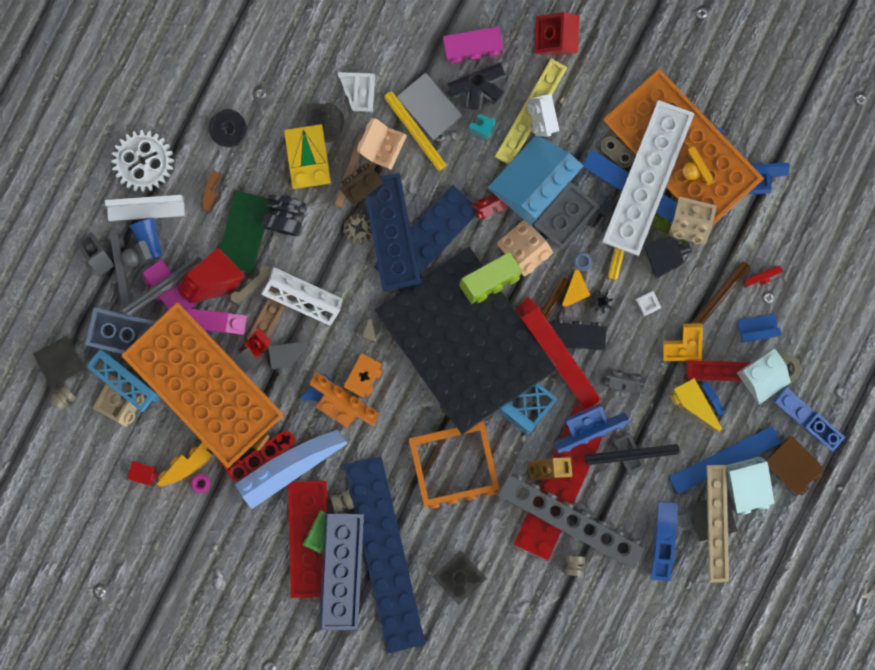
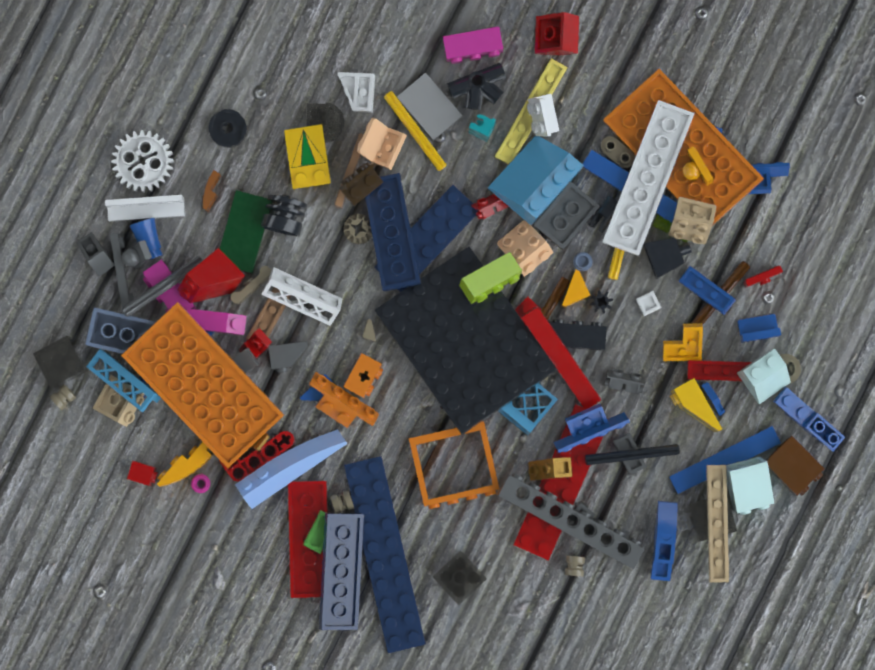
none -> blue tile [678,266,736,315]

